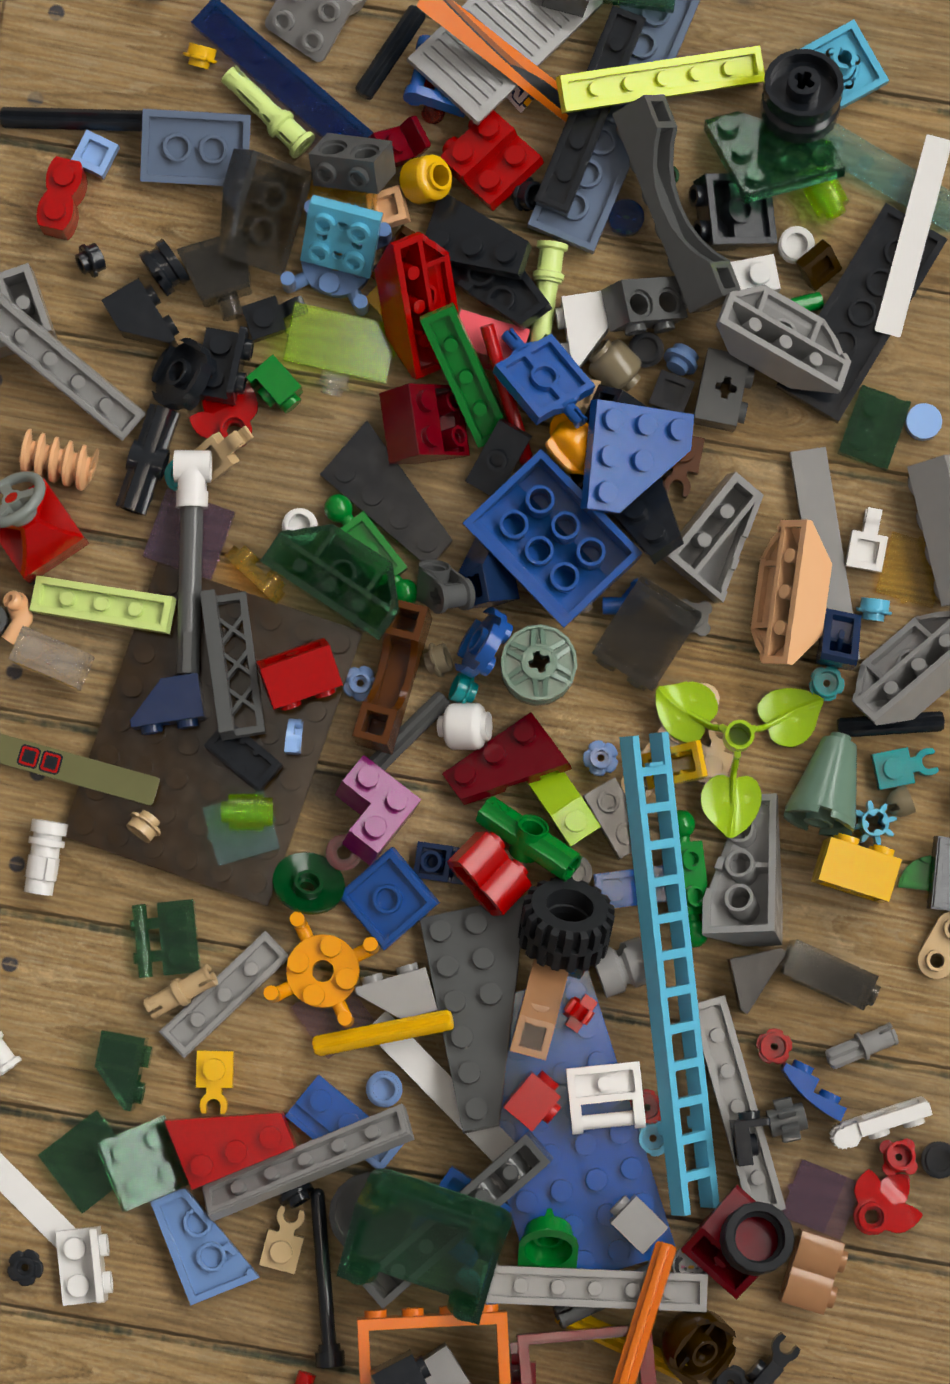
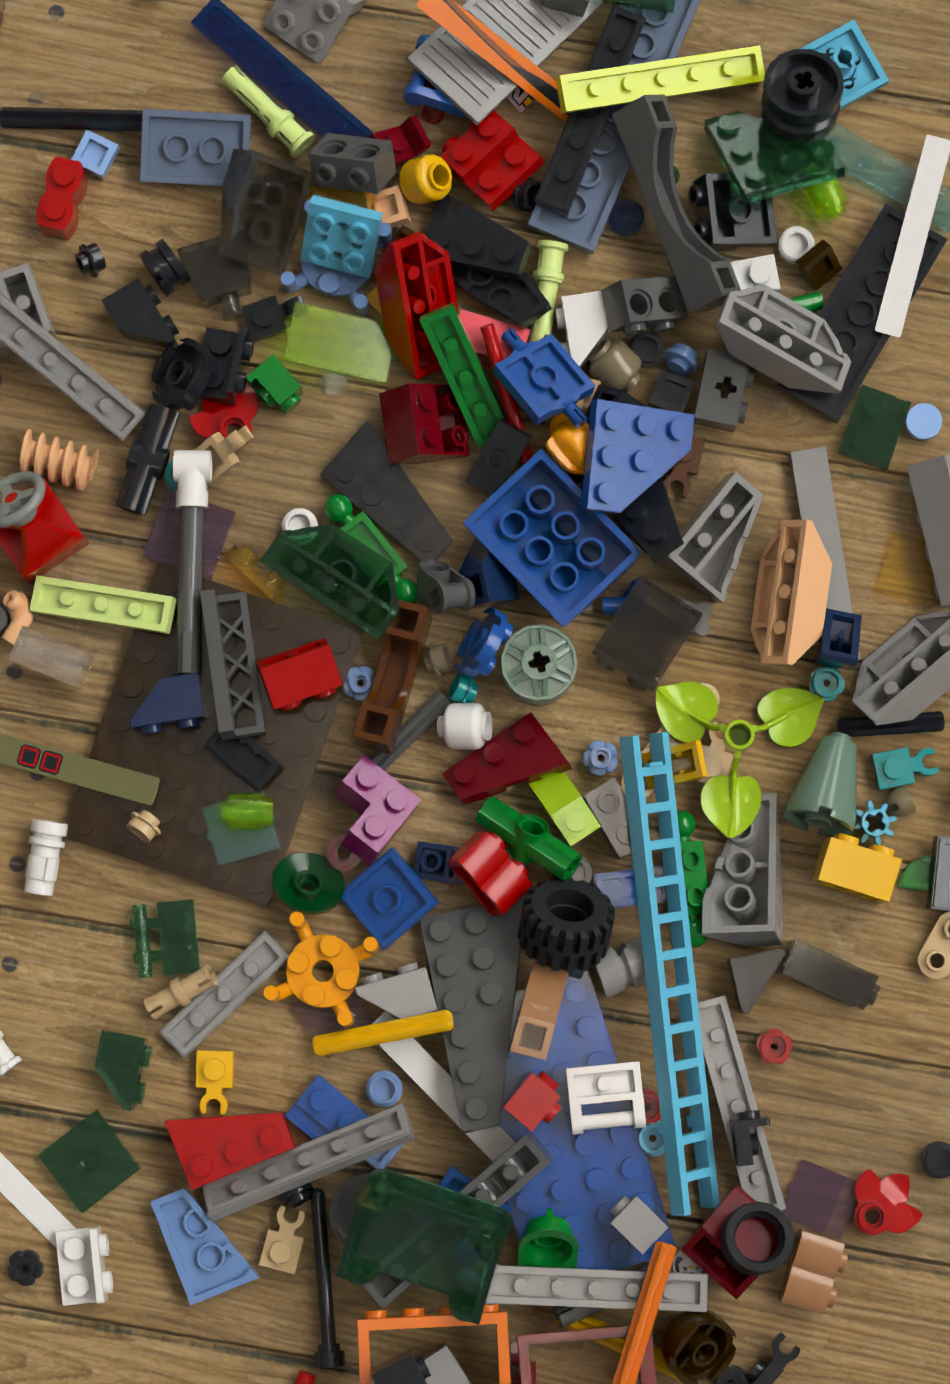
clear green plate [95,1115,189,1213] -> none
yellow plate [183,42,217,70] -> none
light blue tile [284,718,304,755] -> none
black axle [355,5,426,100] -> none
red plate [563,994,598,1033] -> none
dark grey gear [766,1096,808,1143] -> none
blue slope [780,1059,847,1122] -> none
light grey axle [825,1022,899,1069] -> none
white hinge [829,1096,933,1150] -> none
white plate [845,507,888,573] -> none
medium azure plate [856,597,892,622] -> none
red plate [879,1138,918,1177] -> none

